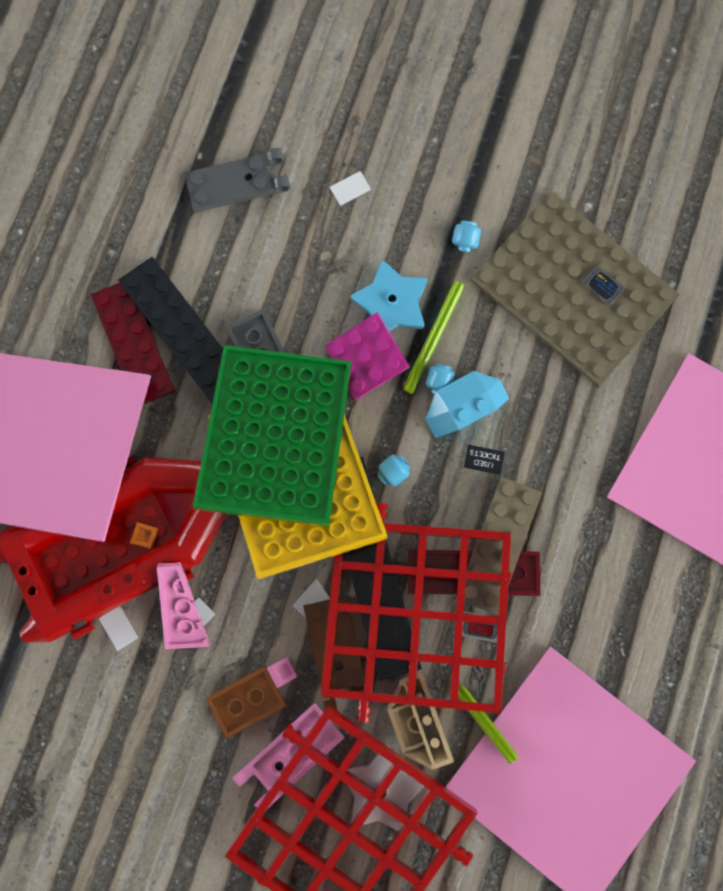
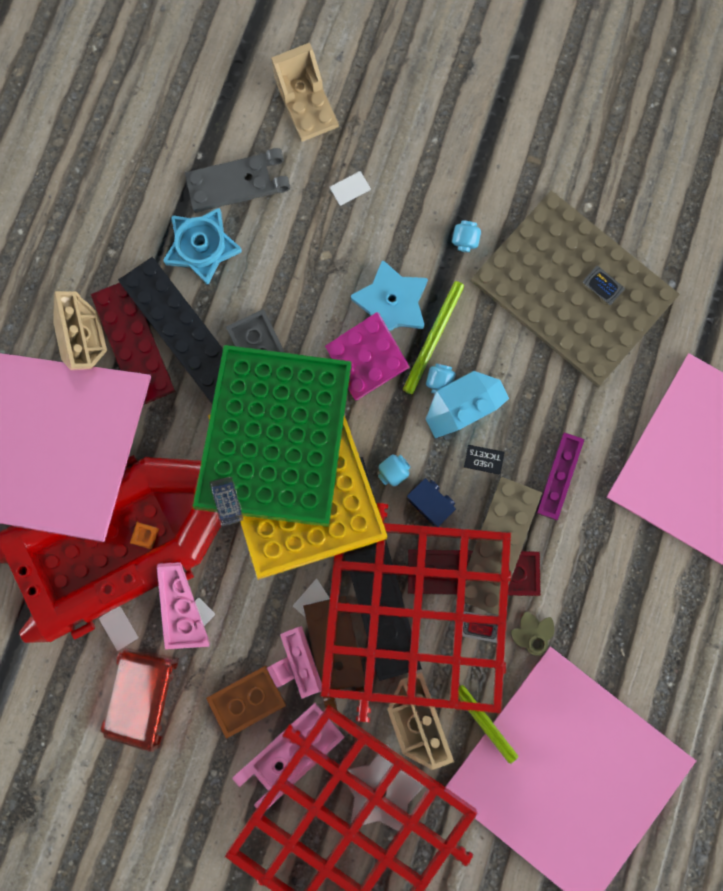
none -> tan wedge [53,291,107,370]
none -> clear red windscreen [101,648,179,752]
none -> medium azure plate [163,208,242,284]
none -> clear smoke tile [209,476,244,526]
none -> tan bracket [271,42,339,142]
none -> bright pink plate [280,626,322,698]
none -> dark blue brick [406,478,456,527]
none -> olive plate [511,612,555,656]
none -> magenta plate [536,432,585,521]

